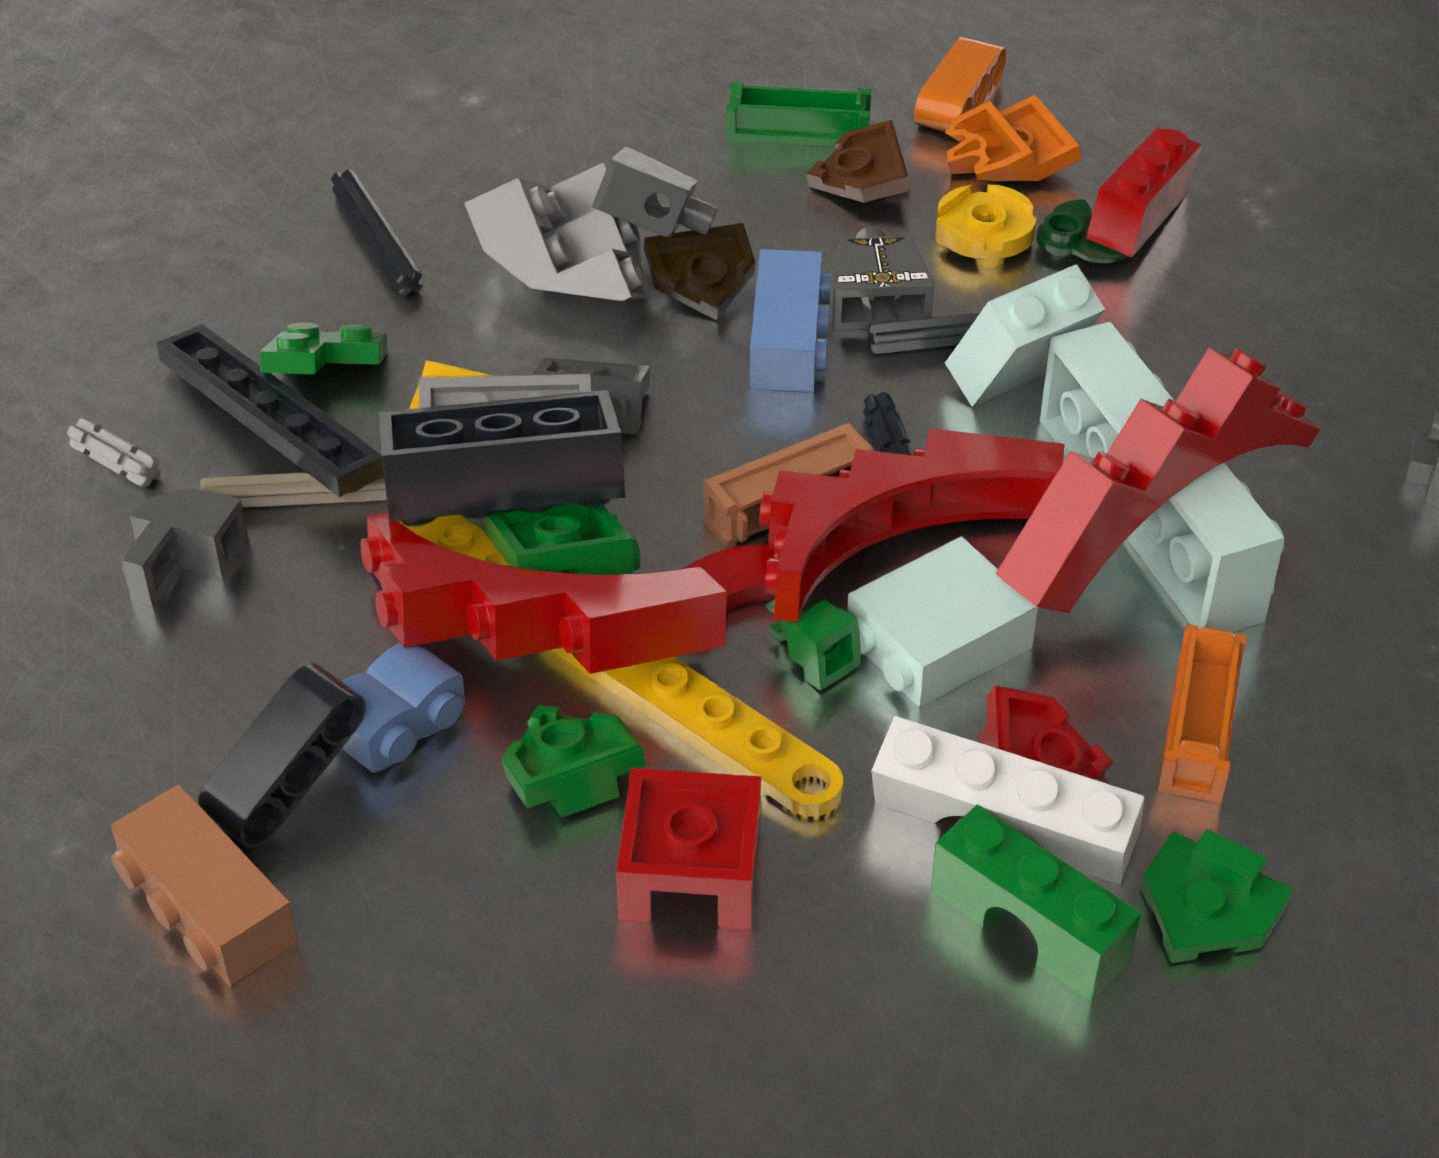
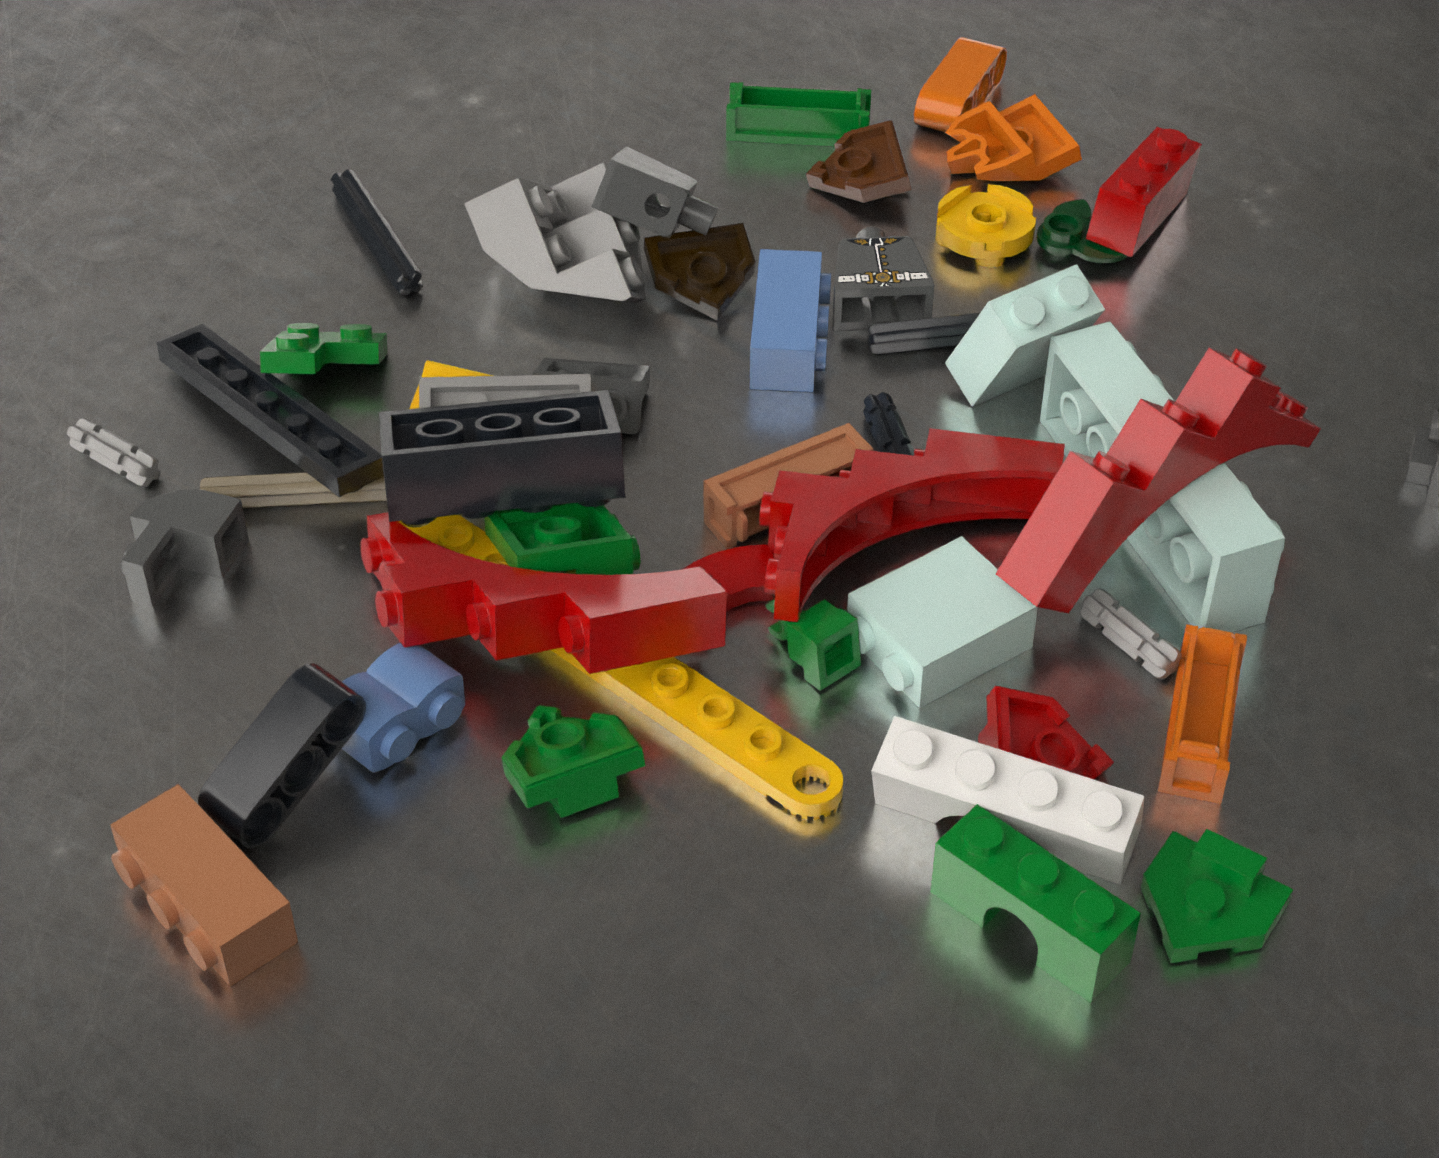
red panel [616,768,762,930] -> none
none -> light grey axle [1080,589,1182,680]

